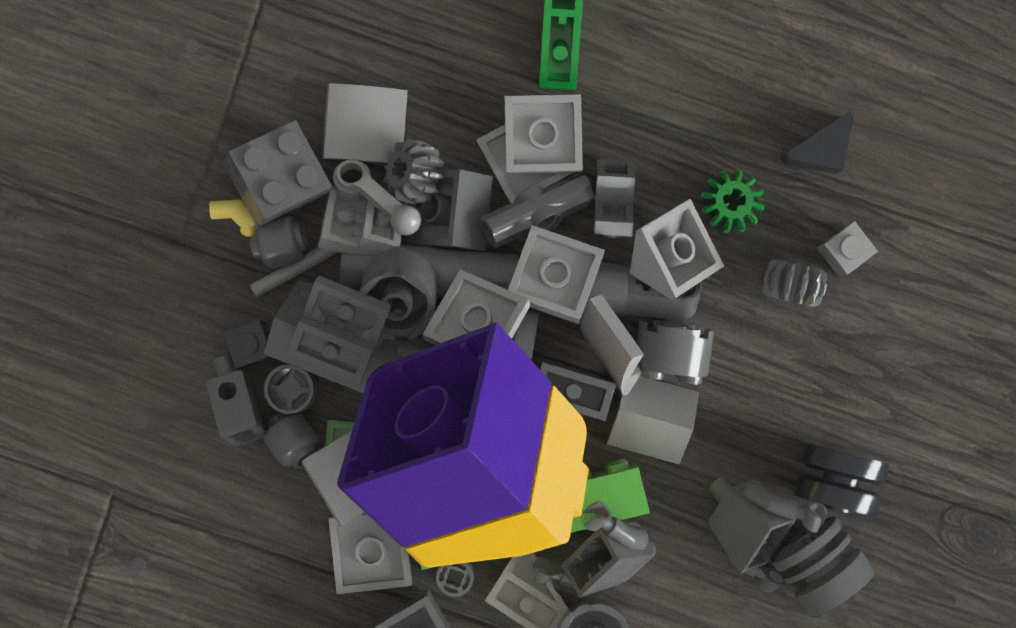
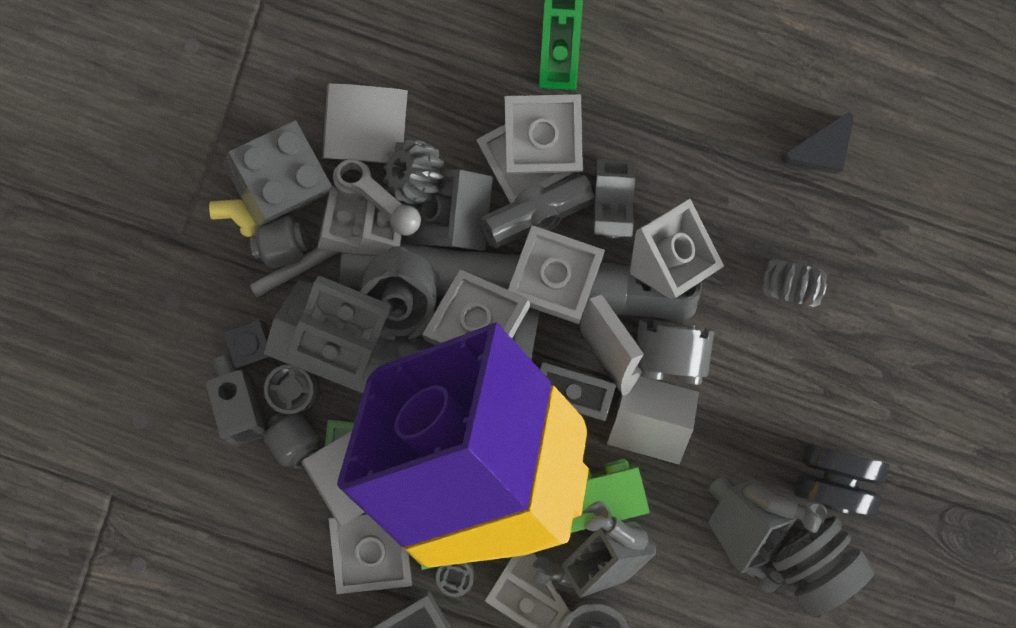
green gear [700,170,765,234] -> none
light grey brick [816,221,878,277] -> none

